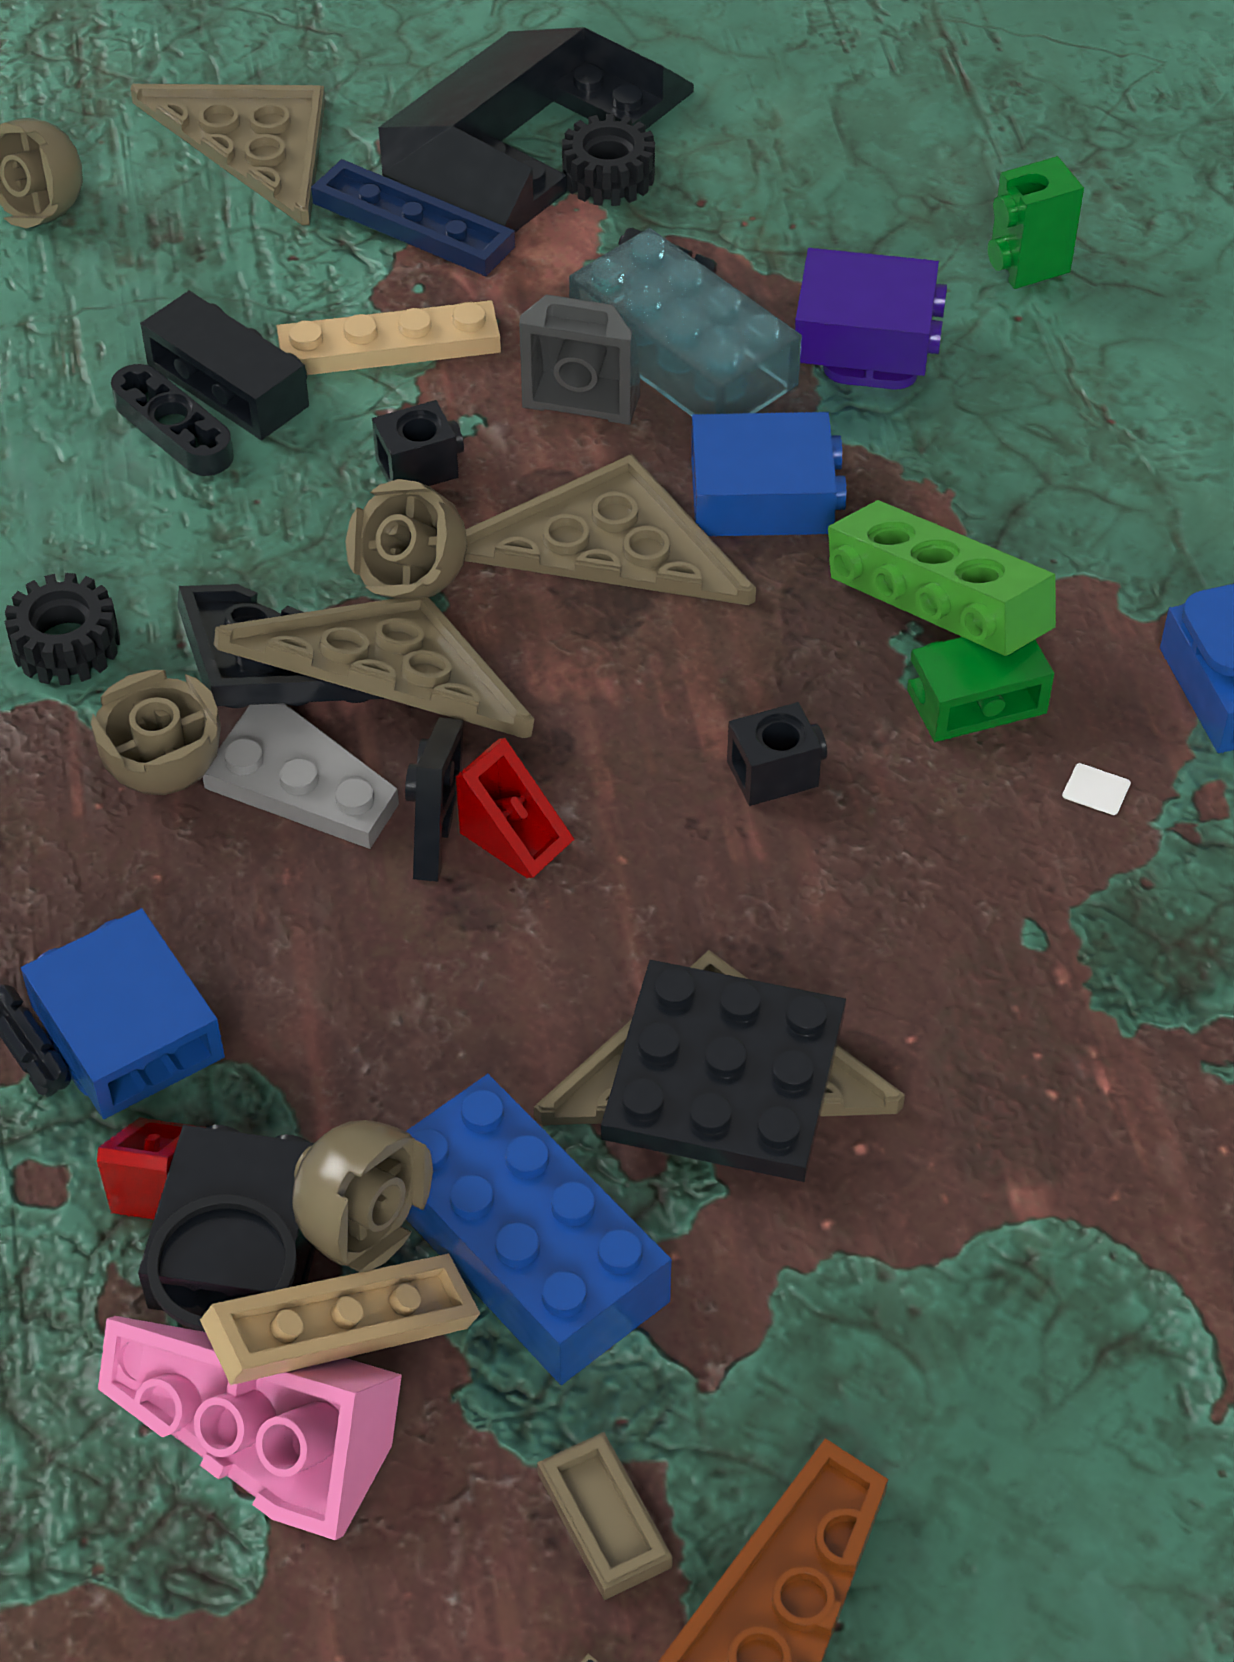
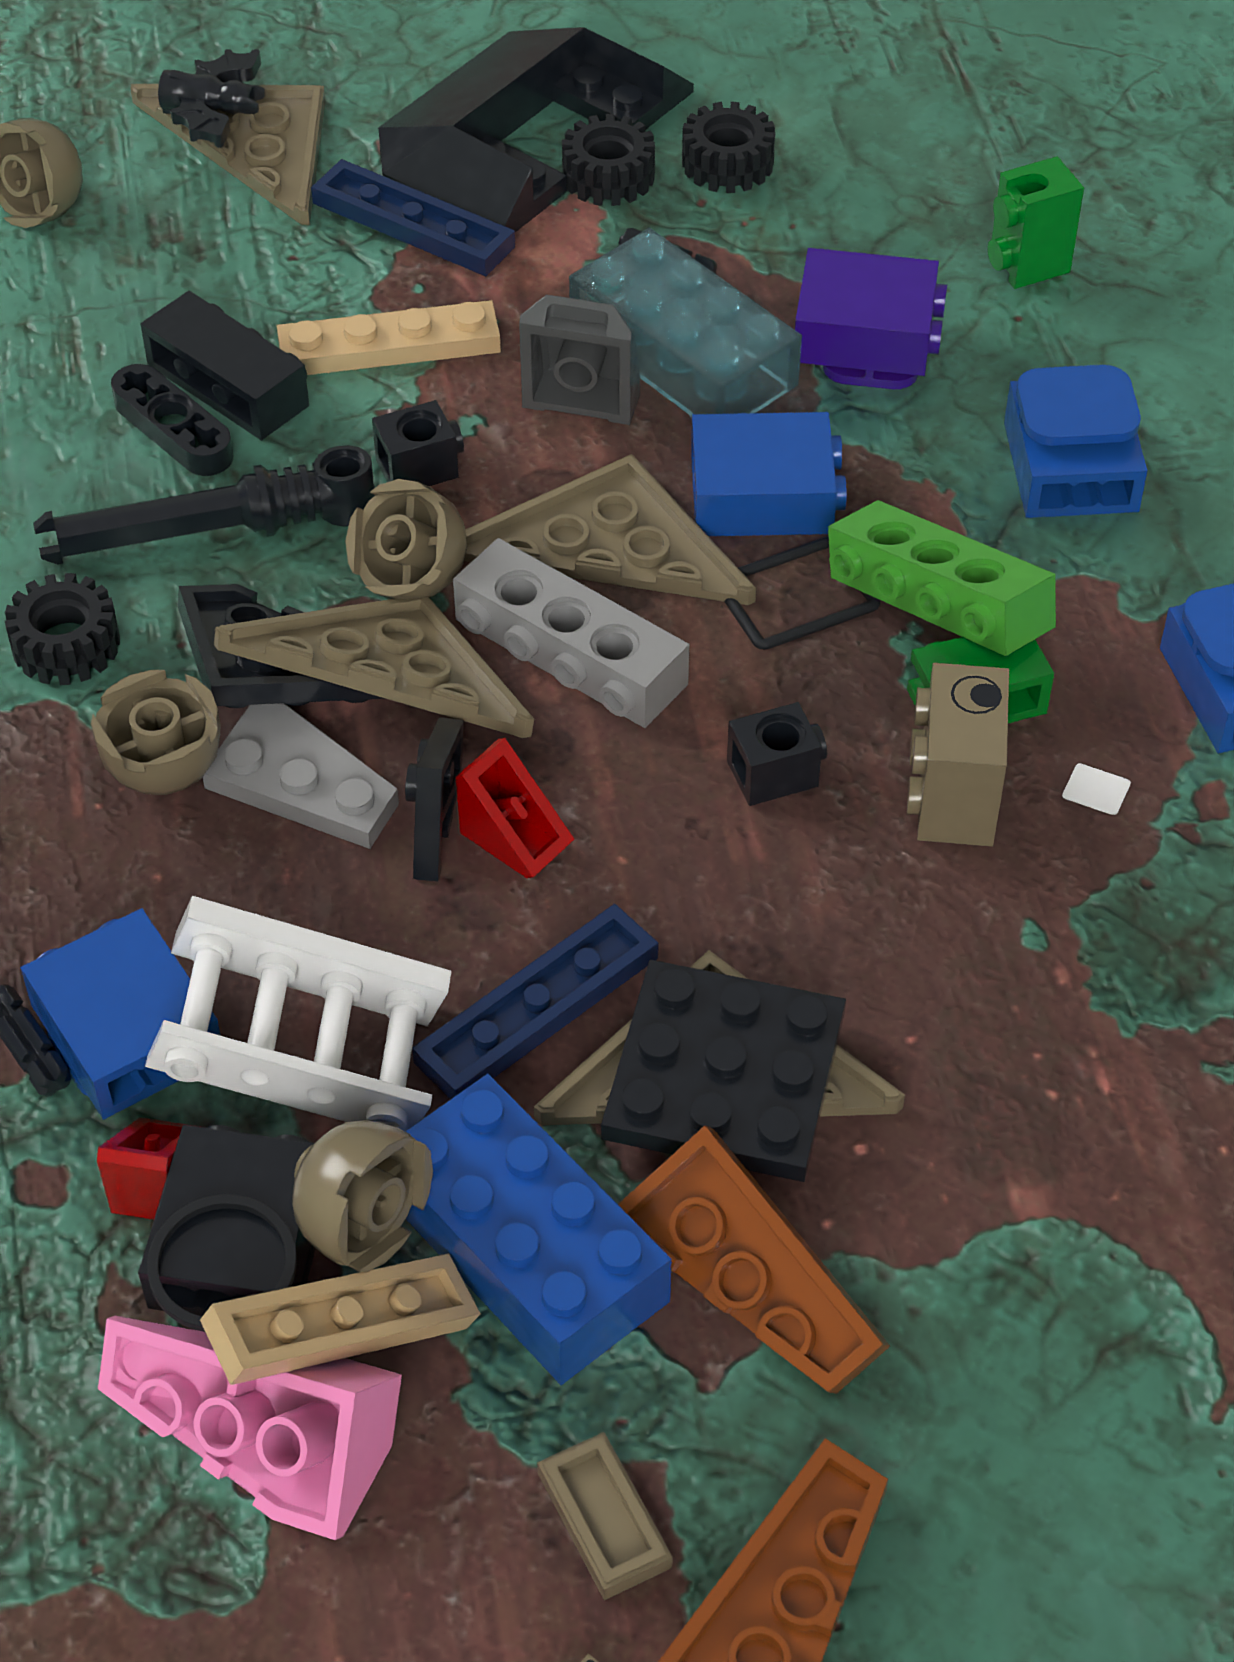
none -> black piece [33,445,375,565]
none -> white fence [145,896,451,1131]
none -> black animal [158,49,266,148]
none -> dark blue plate [412,903,659,1099]
none -> light grey brick [453,538,690,728]
none -> dark orange wing [618,1125,890,1394]
none -> black tyre [682,102,776,193]
none -> black piece [725,536,881,650]
none -> dark tan brick [907,663,1009,847]
none -> blue brick [1004,365,1147,518]

